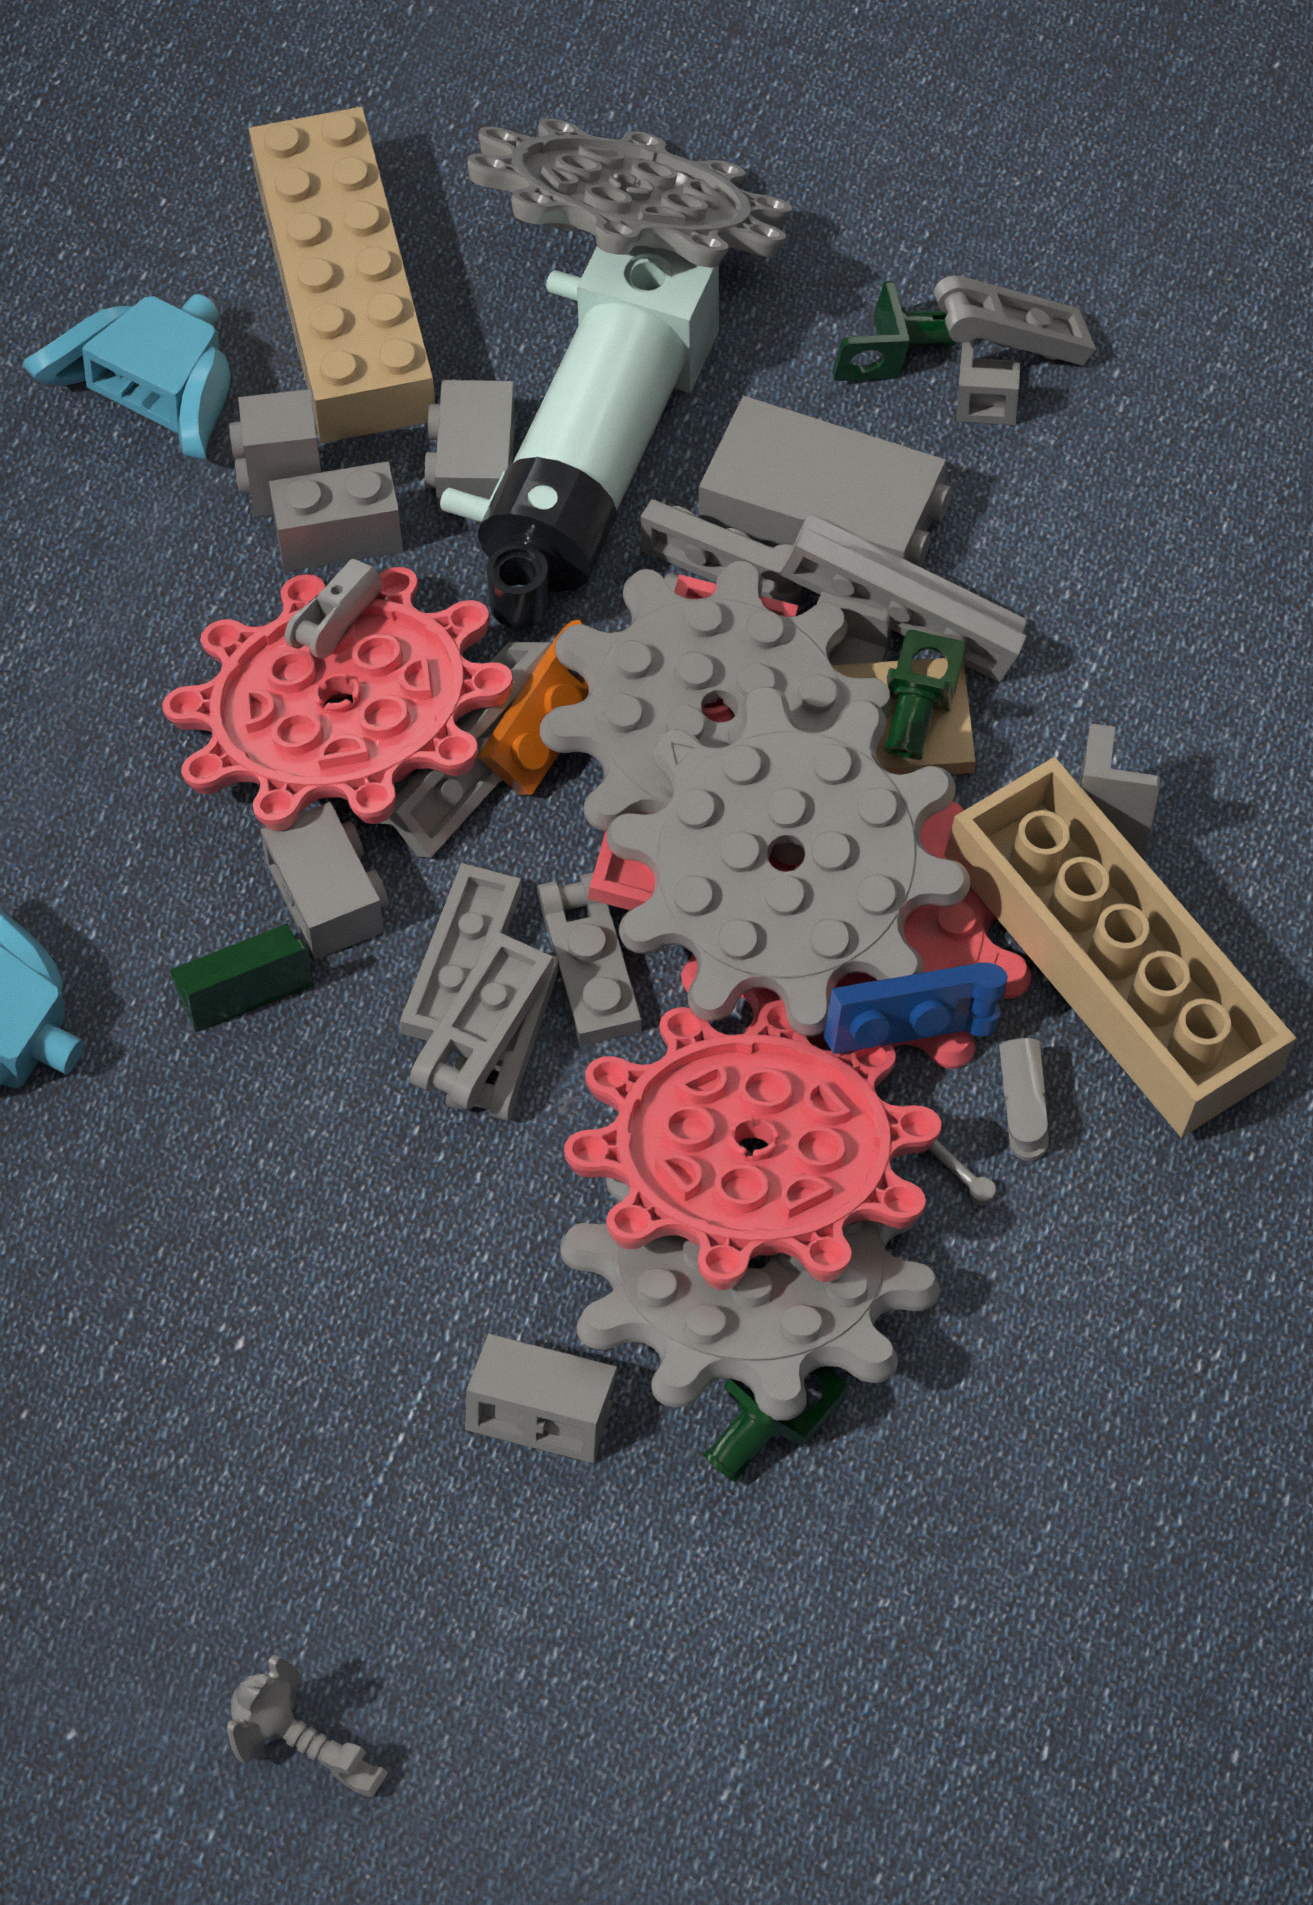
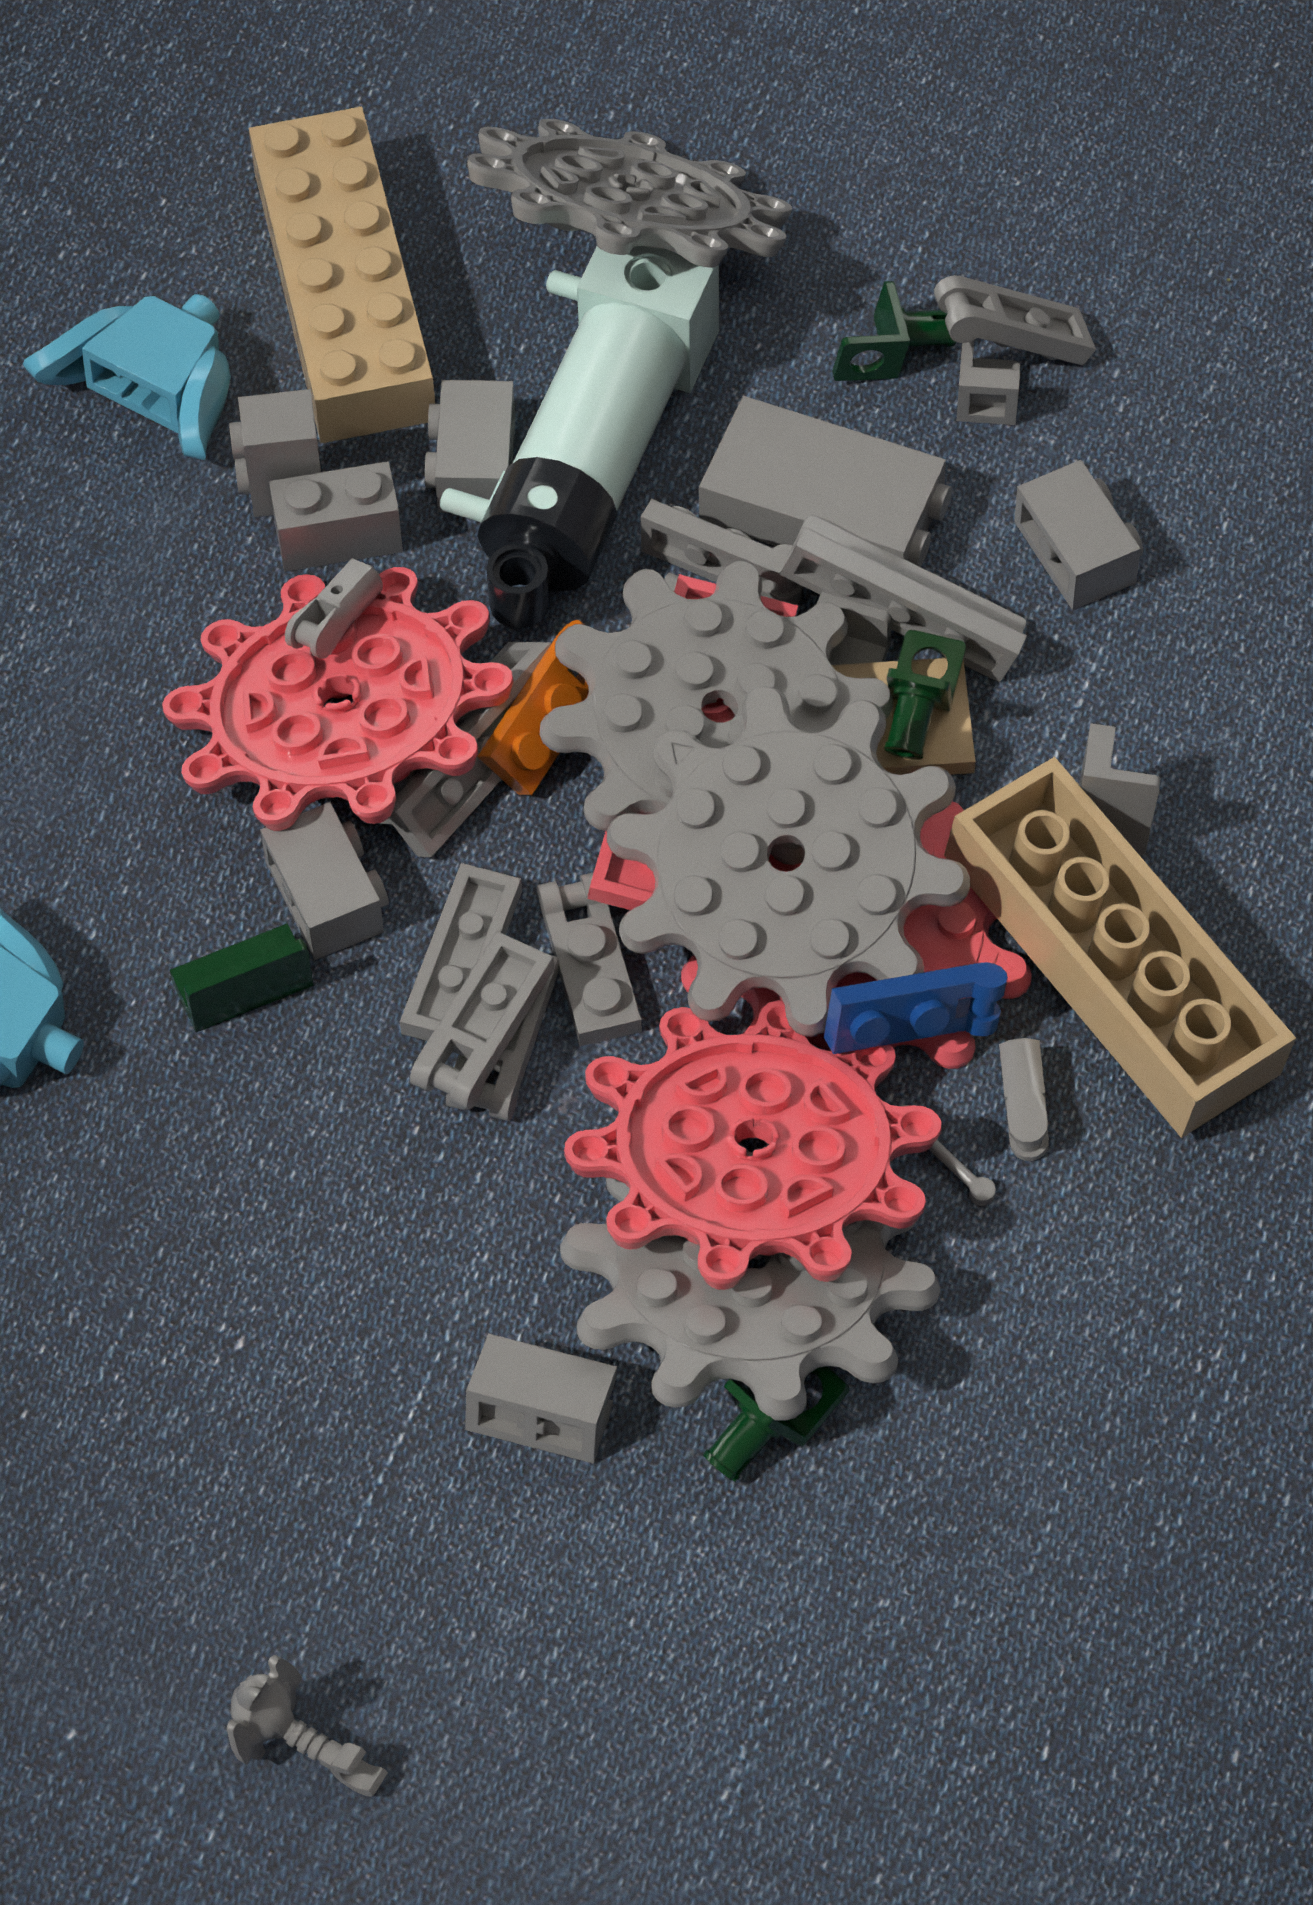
none -> light grey brick [1014,460,1143,611]

